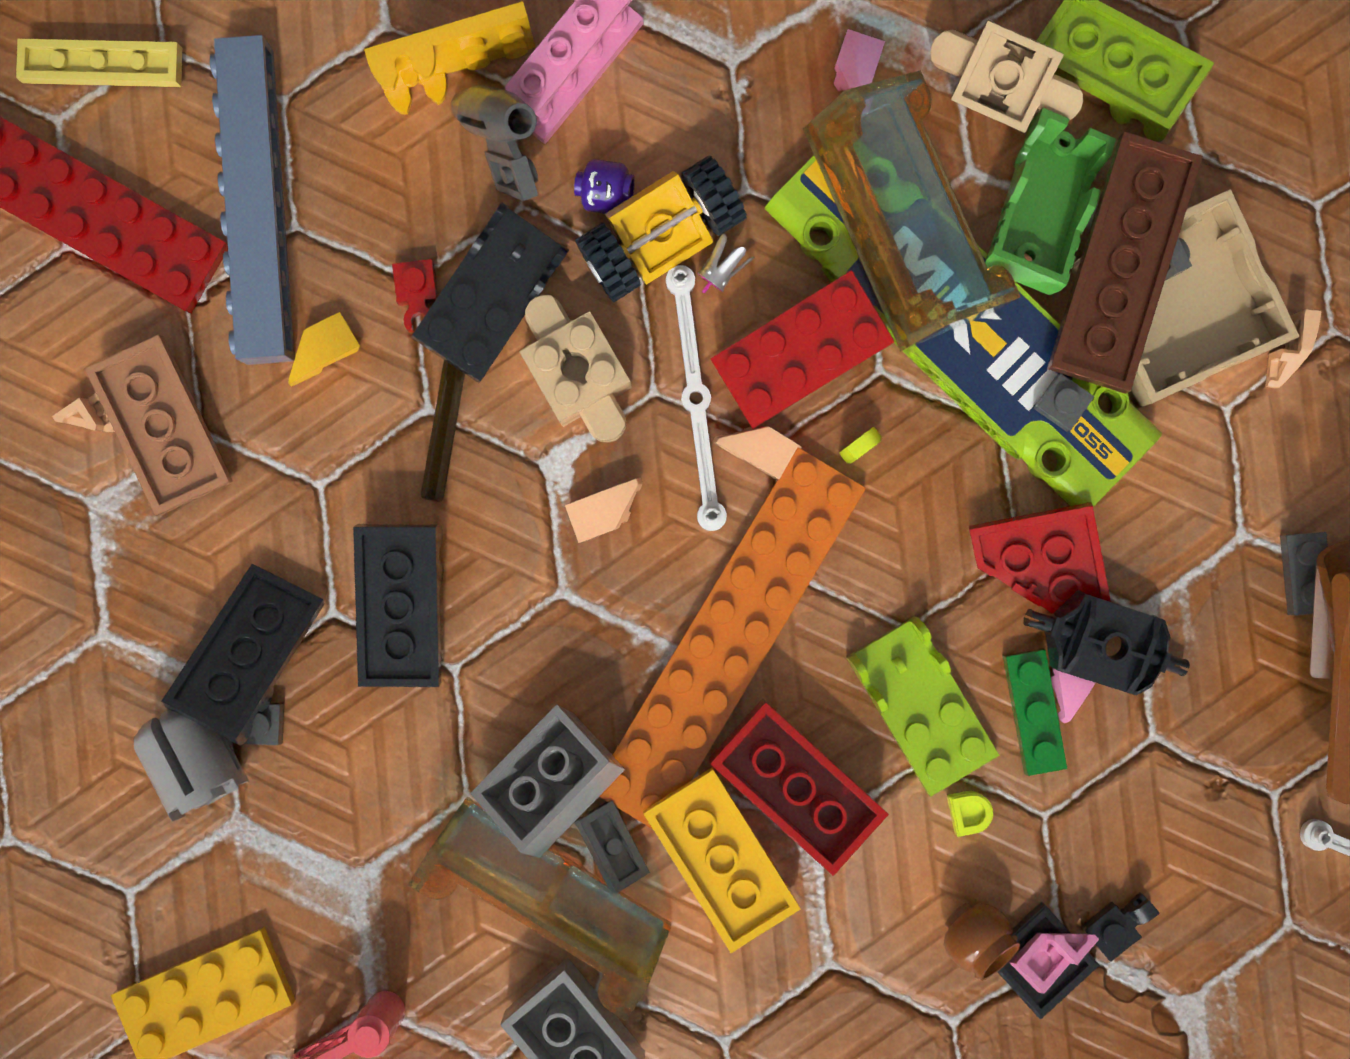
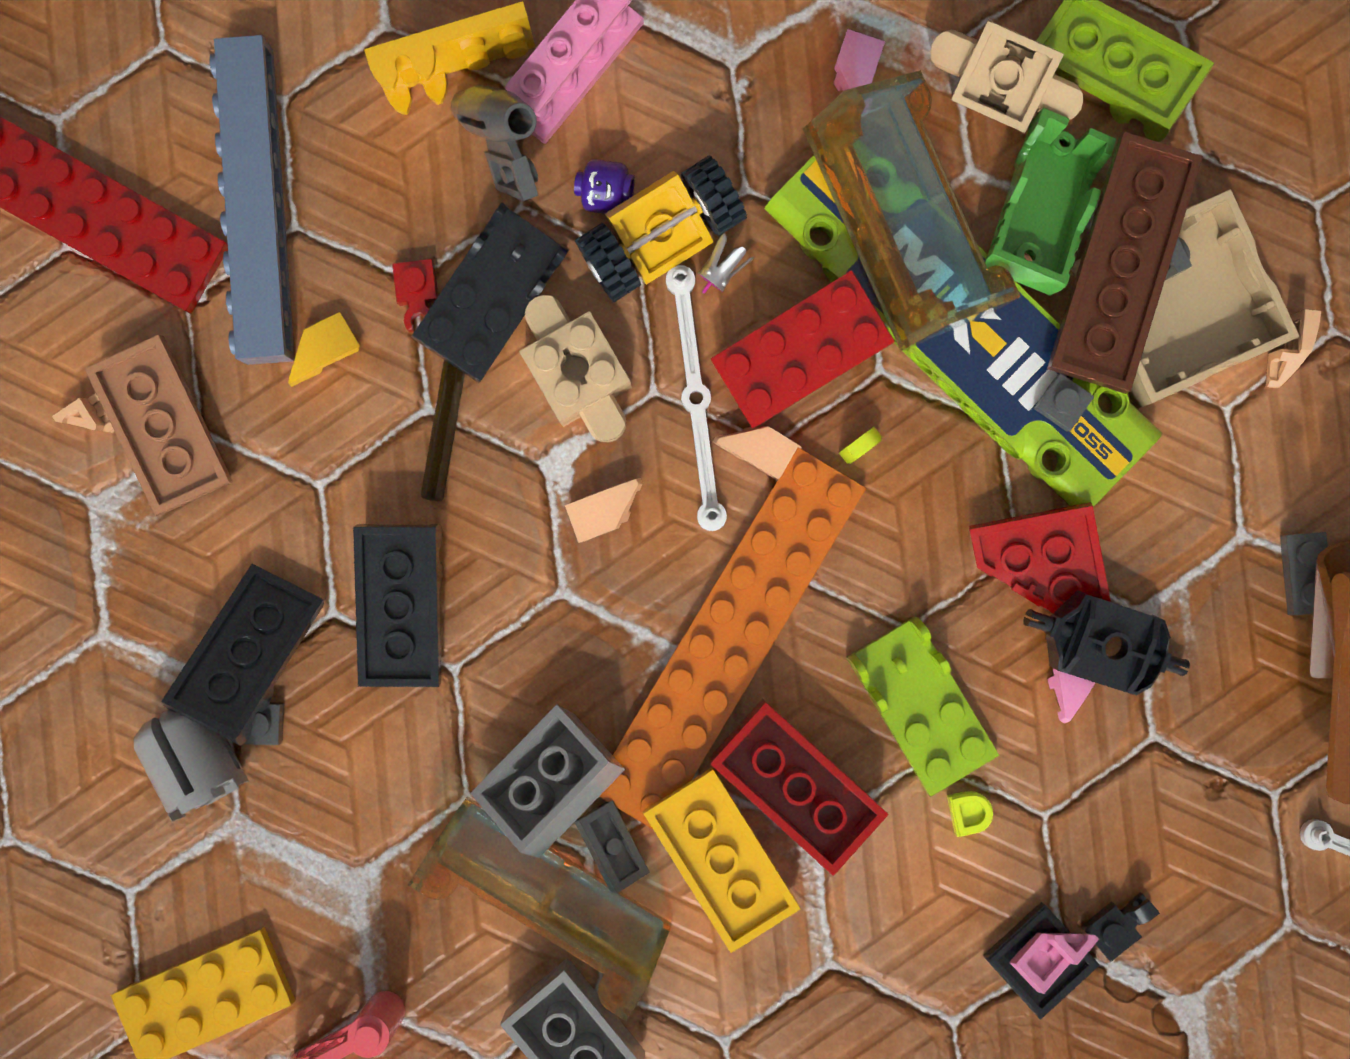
light yellow plate [16,39,183,87] -> none
dark orange piece [944,903,1020,981] -> none
green plate [1002,649,1068,776] -> none

